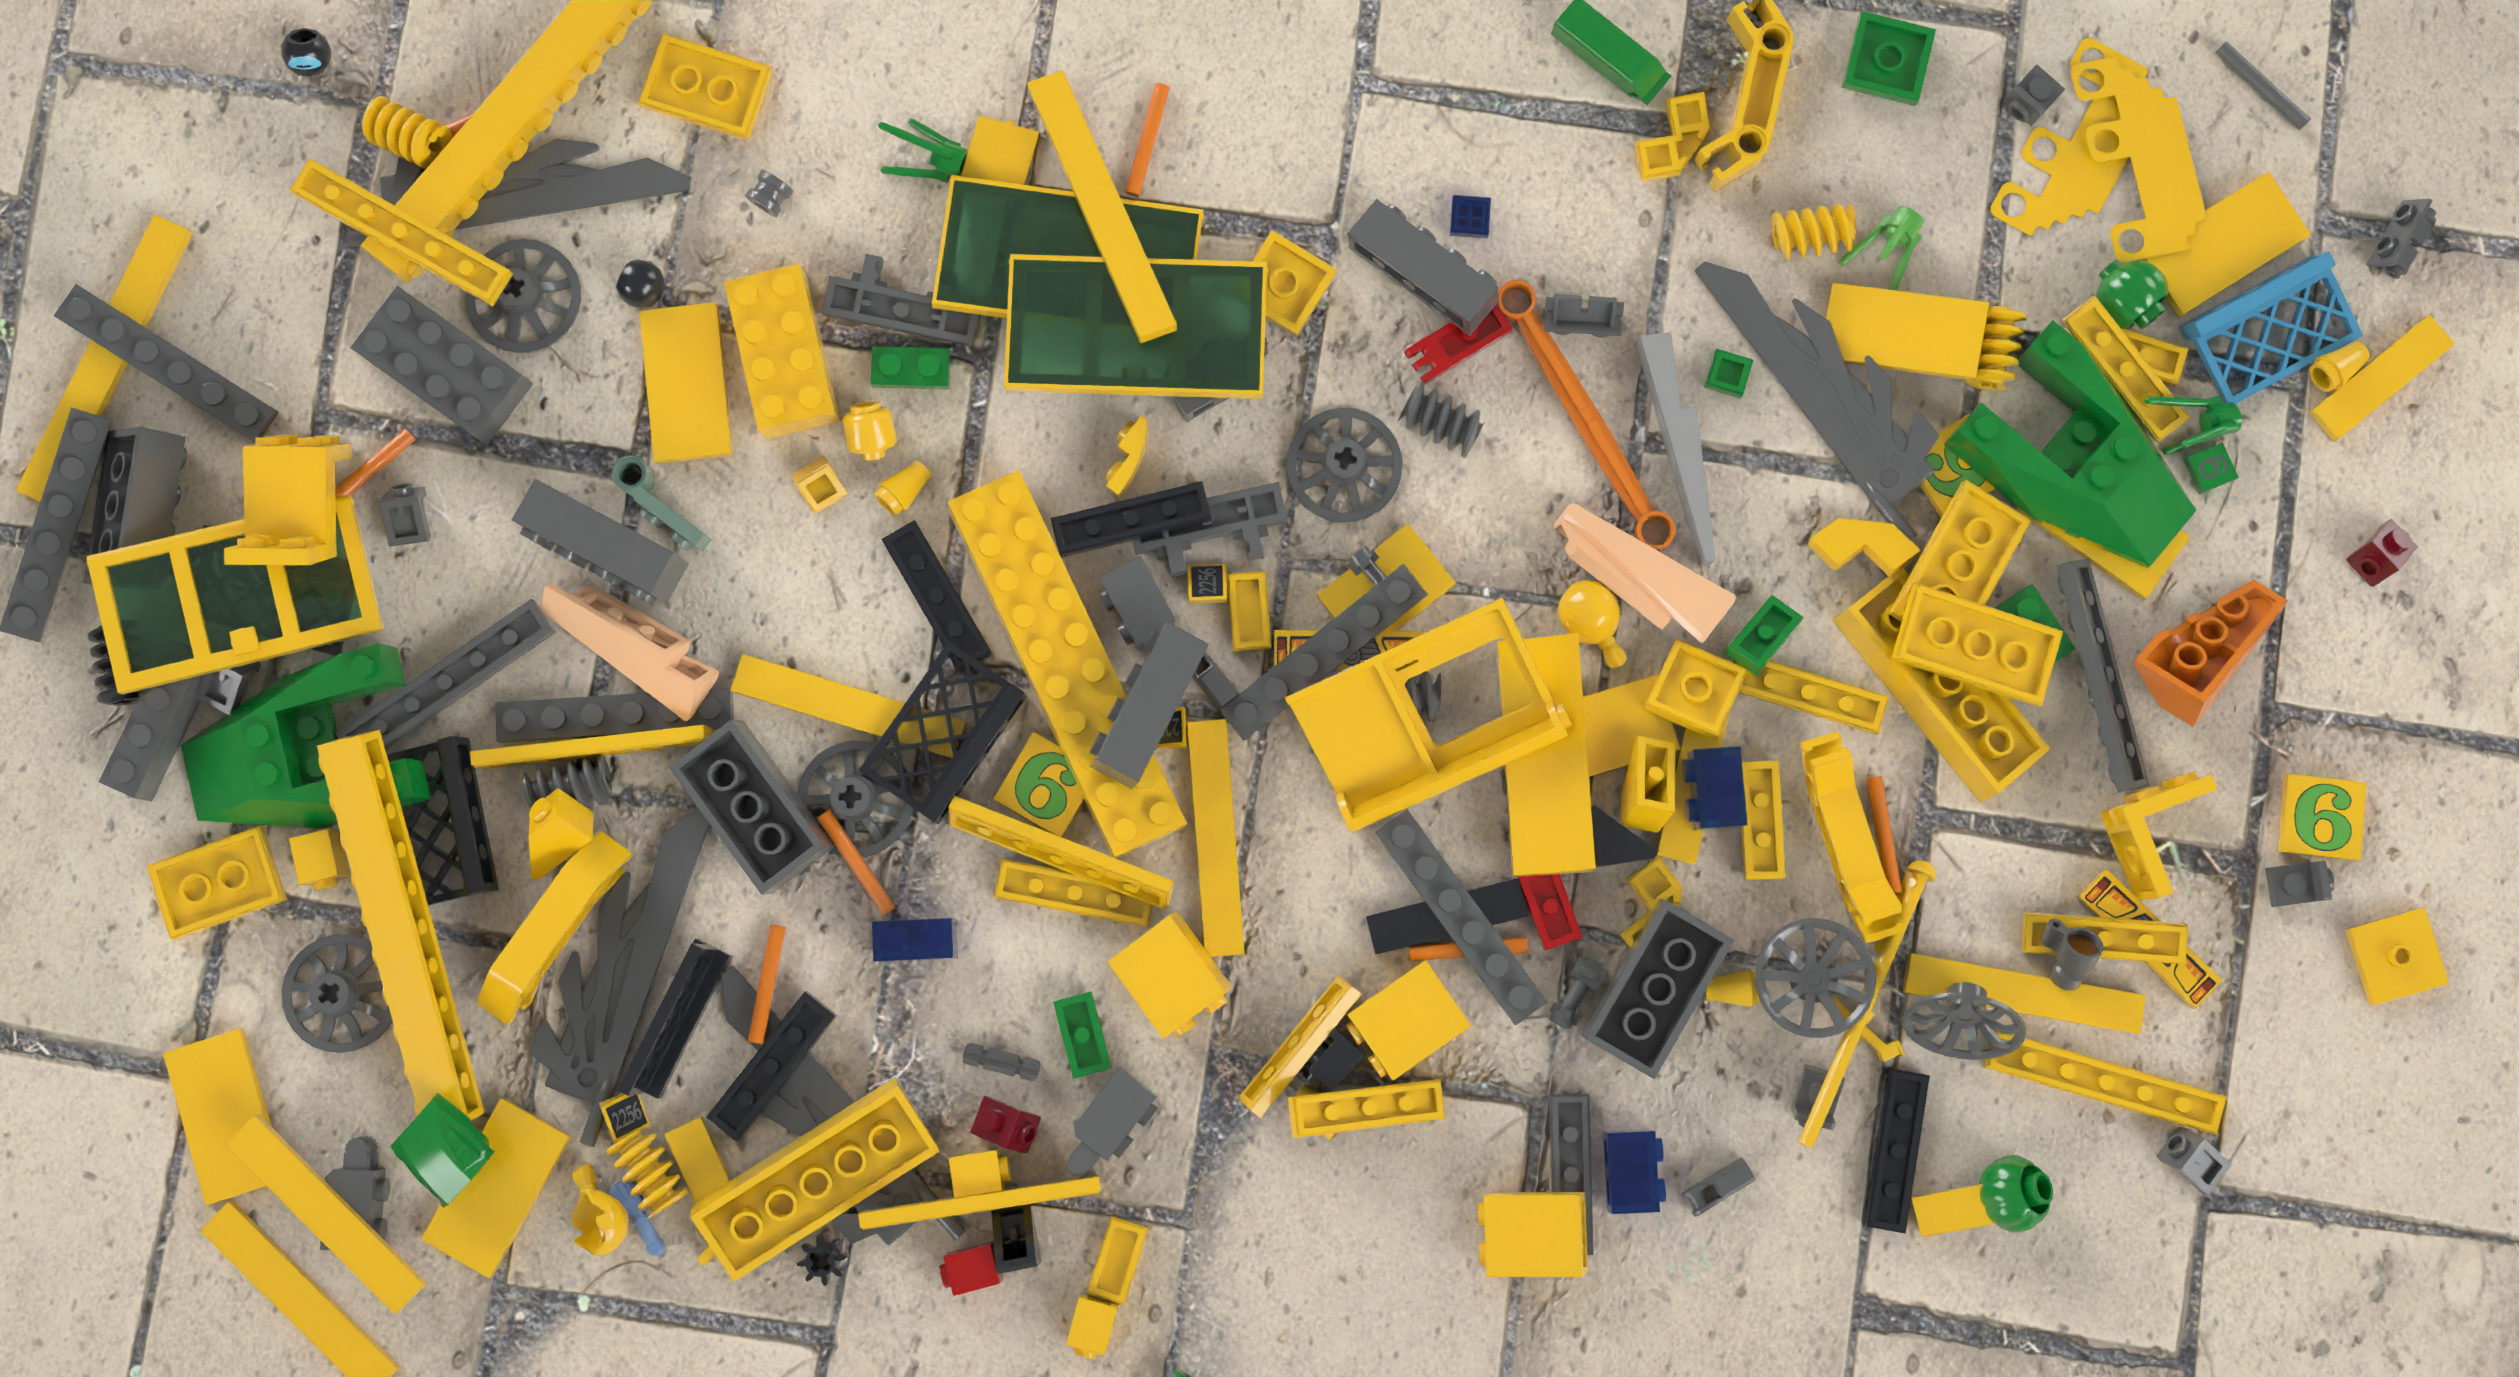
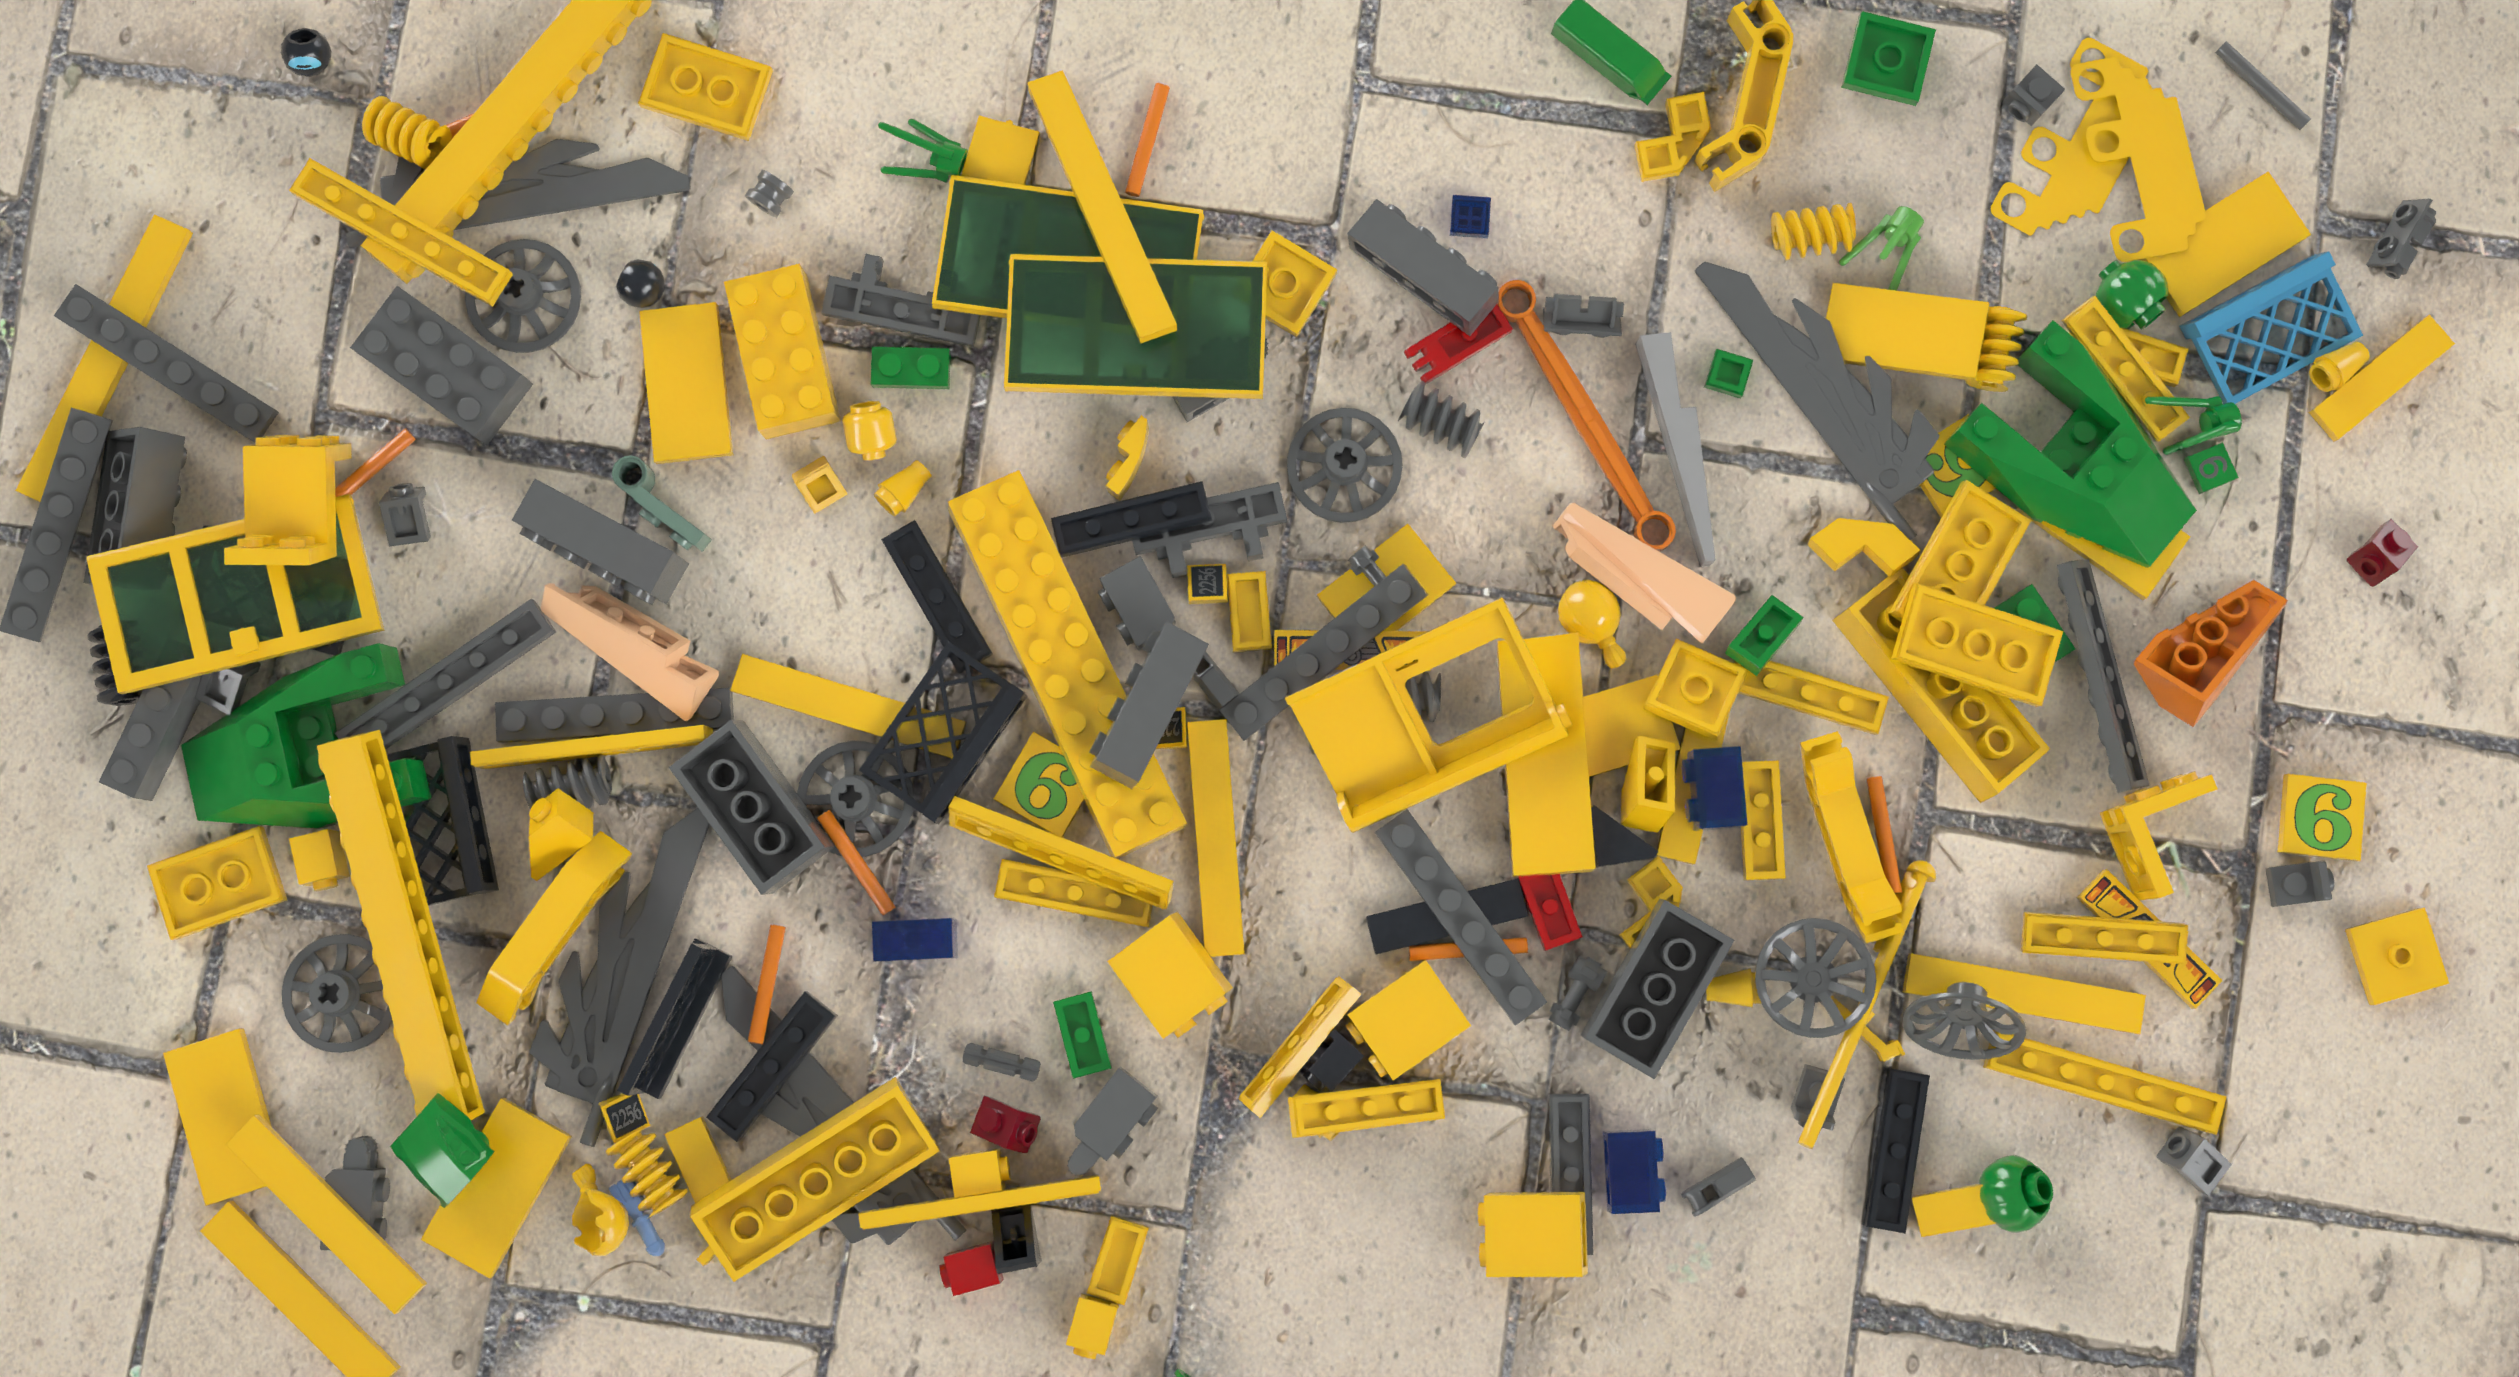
black gear [797,1234,849,1286] -> none
dark grey piece [2041,918,2104,990] -> none

